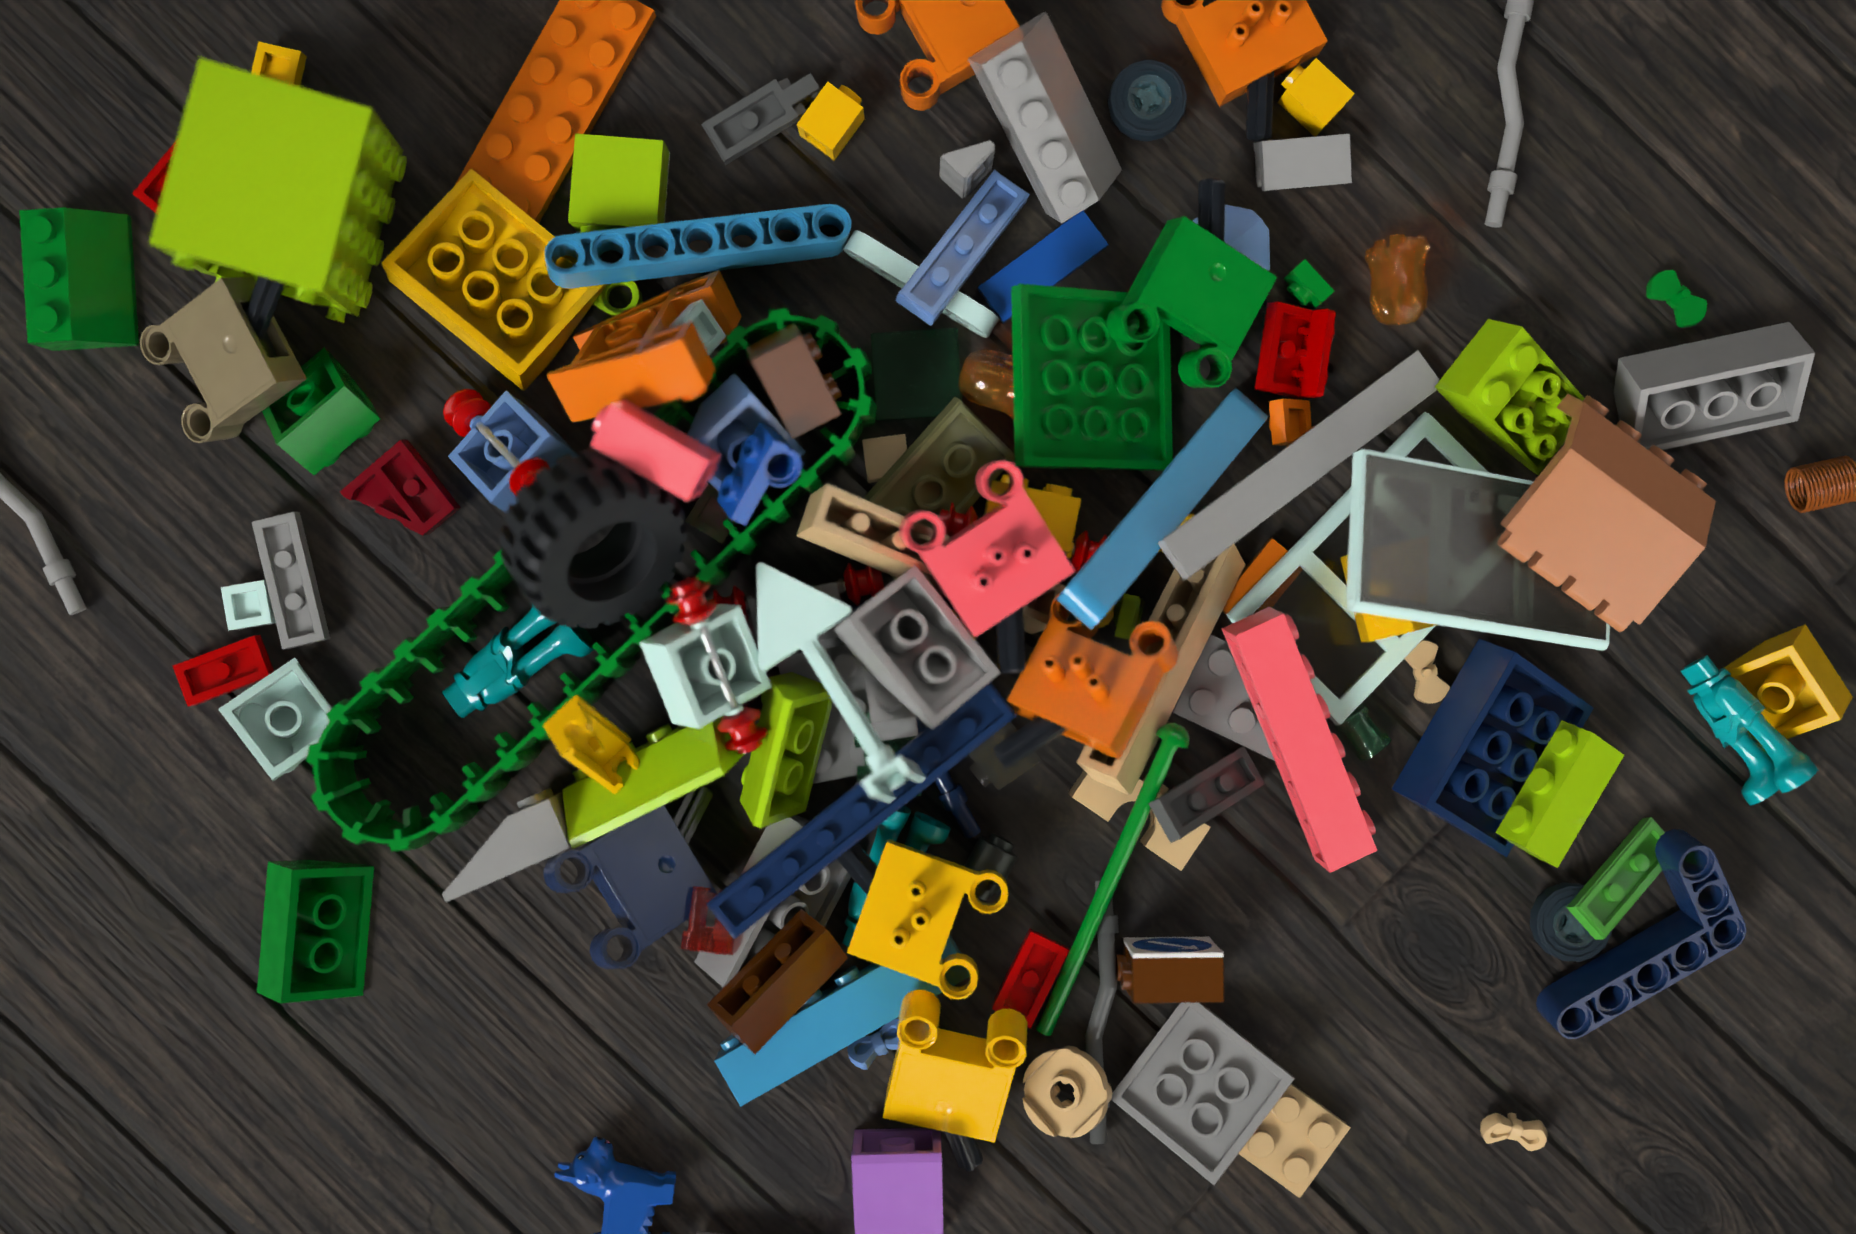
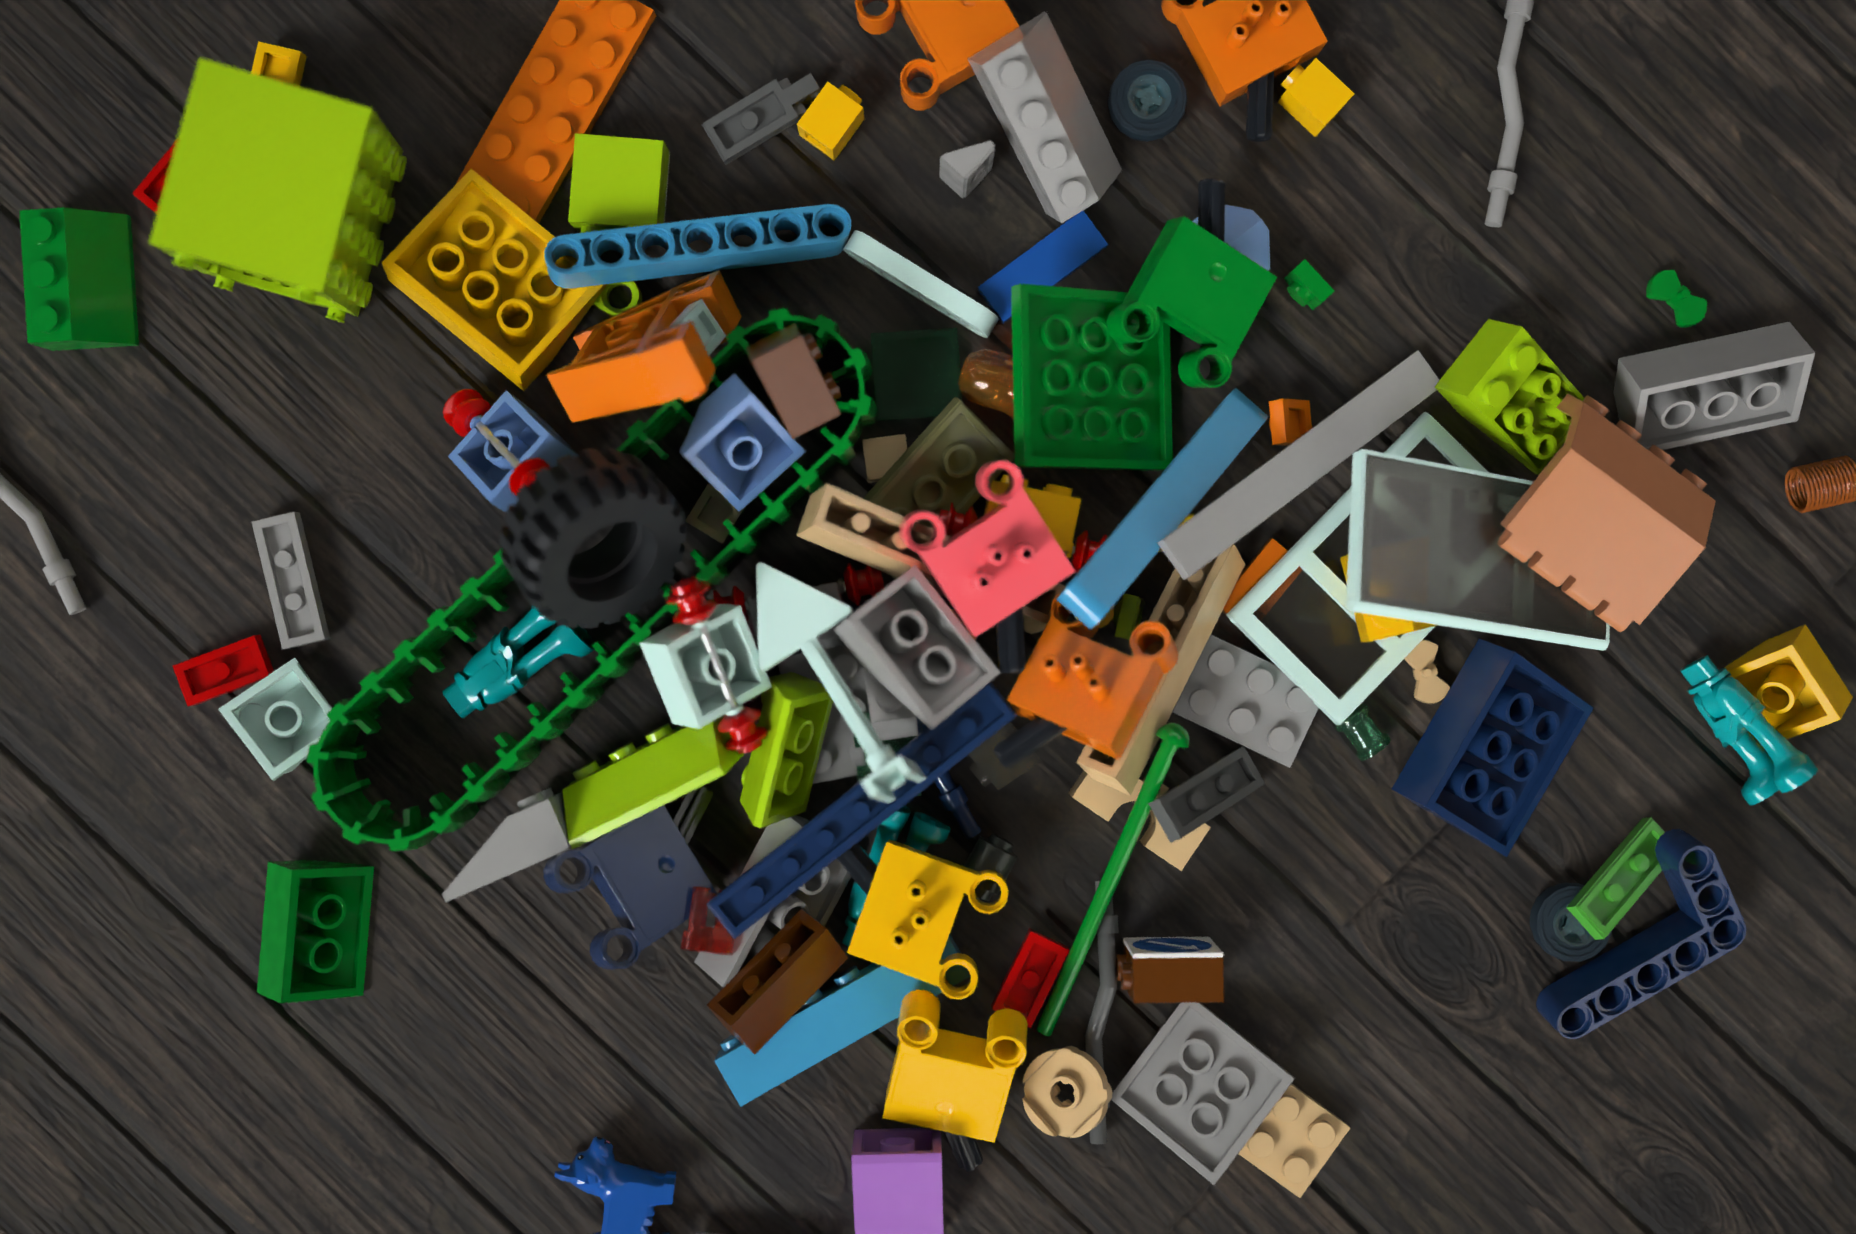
dark tan piece [140,276,307,443] -> none
light aqua plate [221,580,276,630] -> none
green slope [262,347,381,475] -> none
dark red wing [340,439,461,536] -> none
yellow hinge [543,694,639,794] -> none
coral brick [590,400,721,502] -> none
blue plate [717,422,802,525] -> none
medium blue piece [847,1018,899,1070] -> none
medium blue tile [895,170,1030,326] -> none
coral brick [1222,607,1377,873] -> none
light grey hinge [1254,134,1352,191] -> none
red bracket [1255,301,1336,399] -> none
clear orange piece [1364,234,1430,326] -> none
tan piece [1480,1113,1548,1151] -> none
lime brick [1495,721,1624,868] -> none

